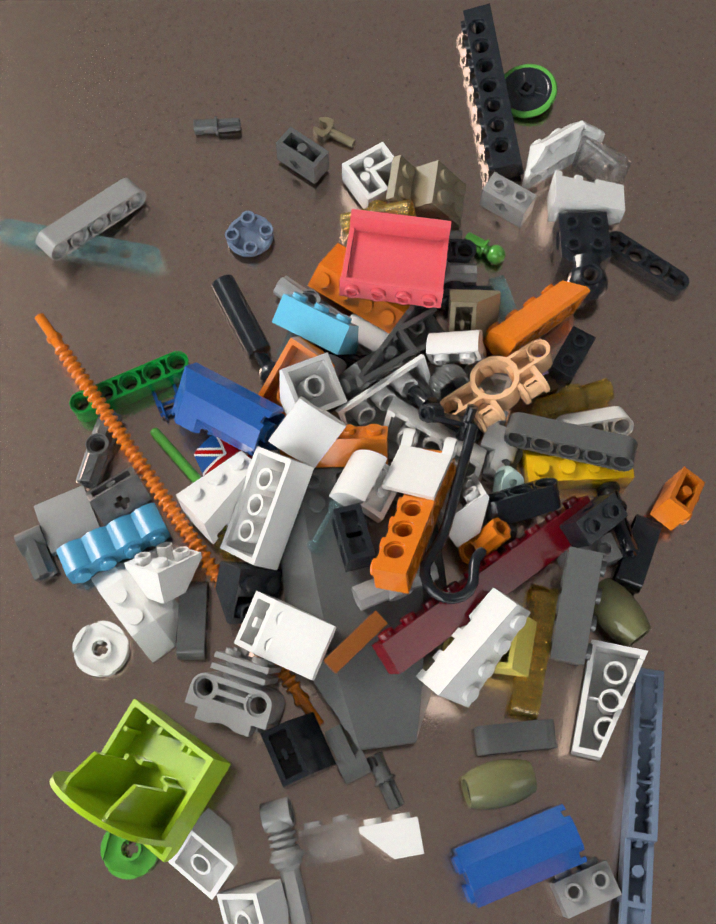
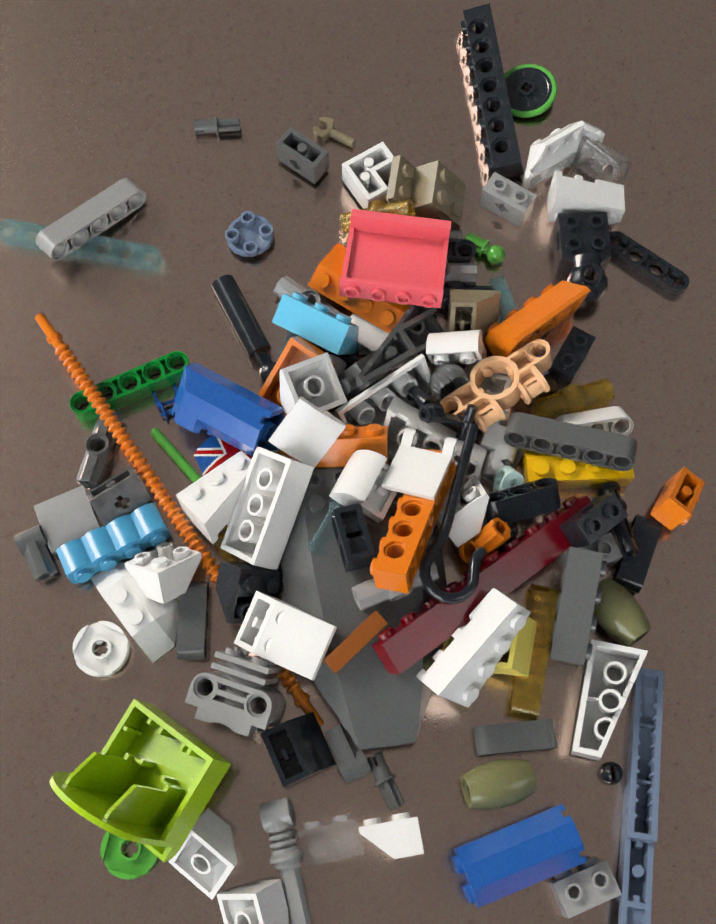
none -> black hinge [599,761,623,785]

